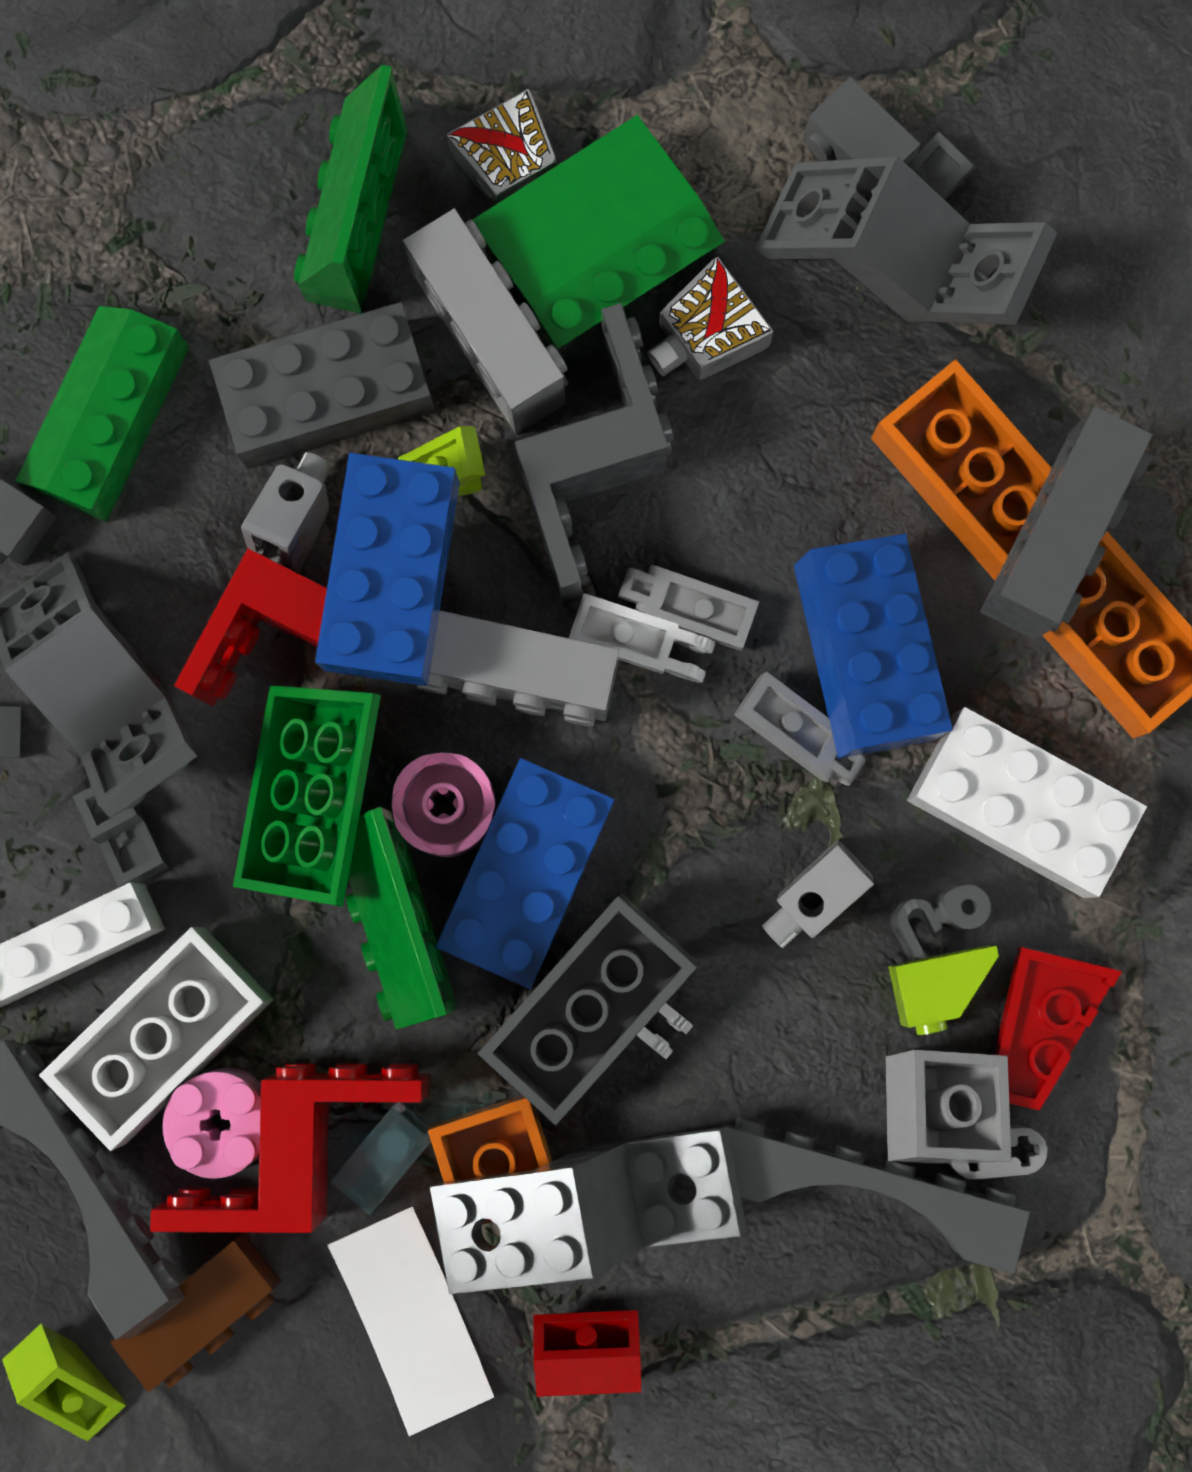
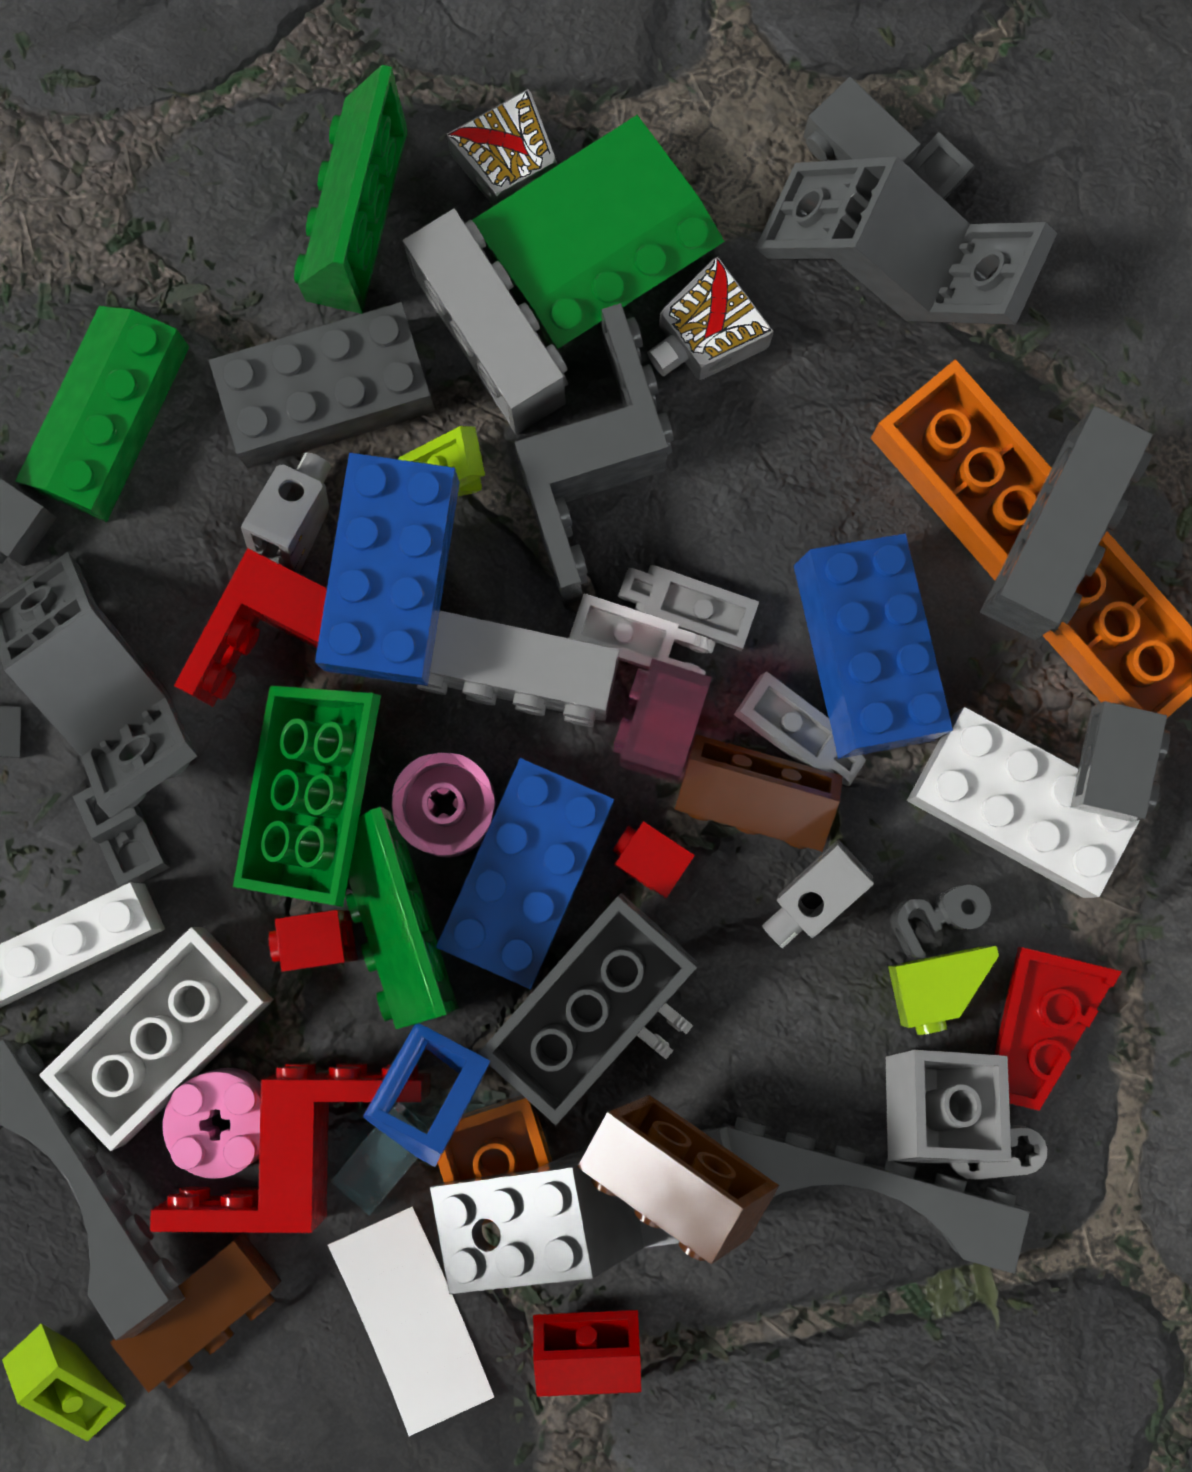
none -> red brick [269,910,358,972]
none -> blue tile [363,1023,490,1167]
none -> brick [578,1095,780,1264]
none -> red brick [612,821,695,899]
none -> clear pink brick [613,658,712,785]
none -> reddish brown brick [675,734,843,852]
none -> dark grey brick [1070,701,1170,822]

